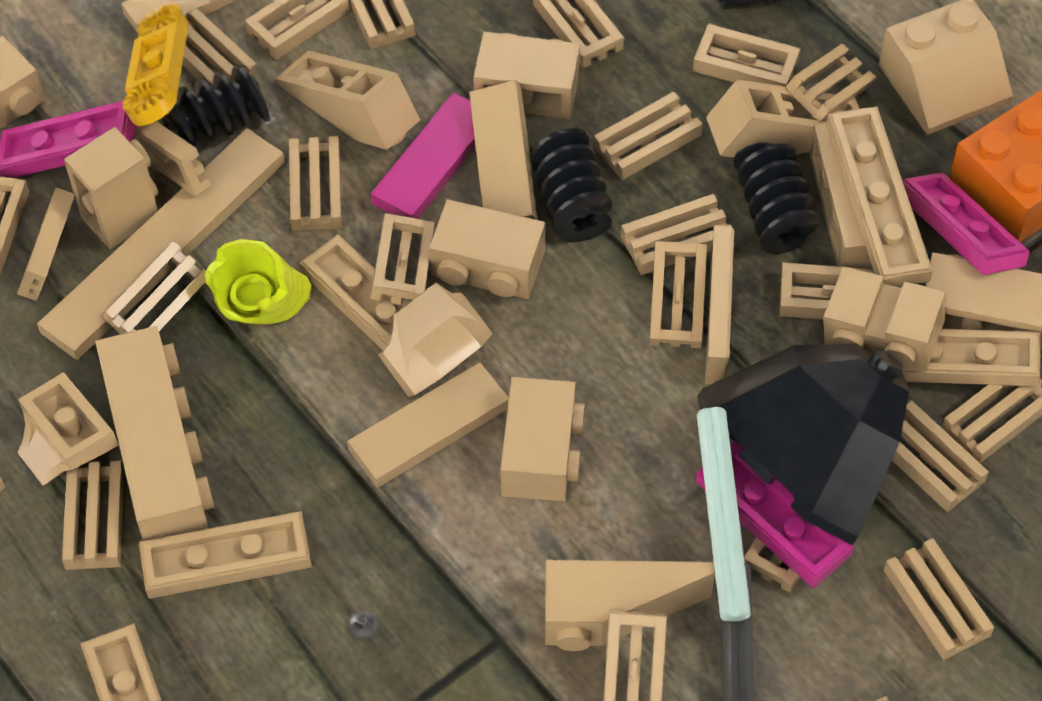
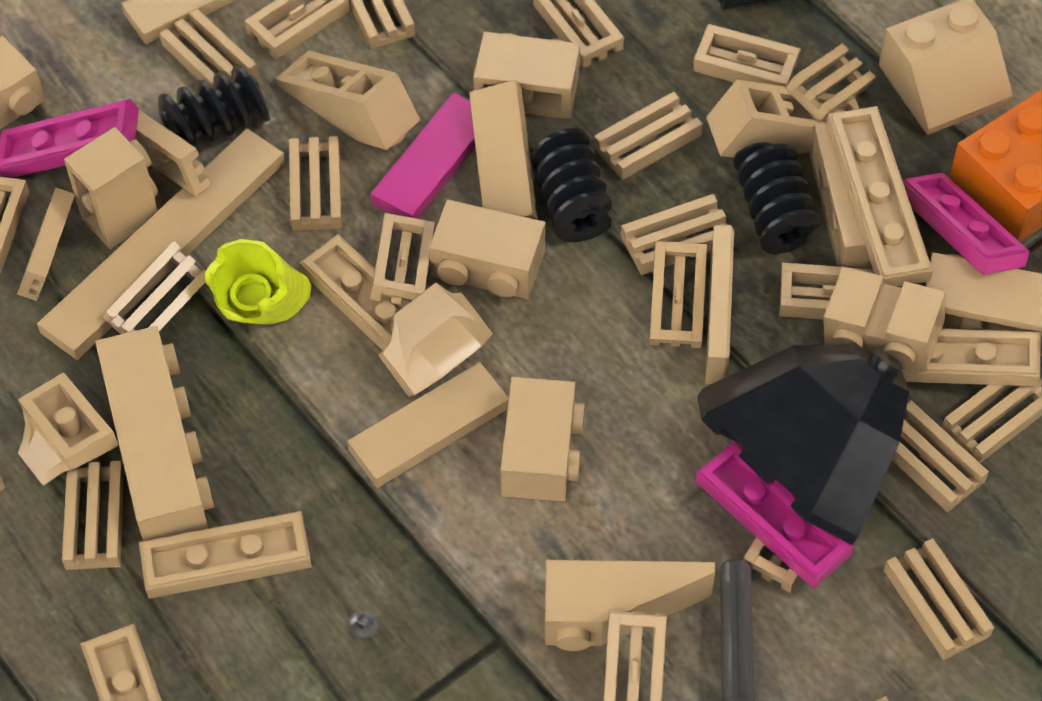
yellow plate [122,4,189,126] -> none
light aqua axle [697,407,751,622] -> none

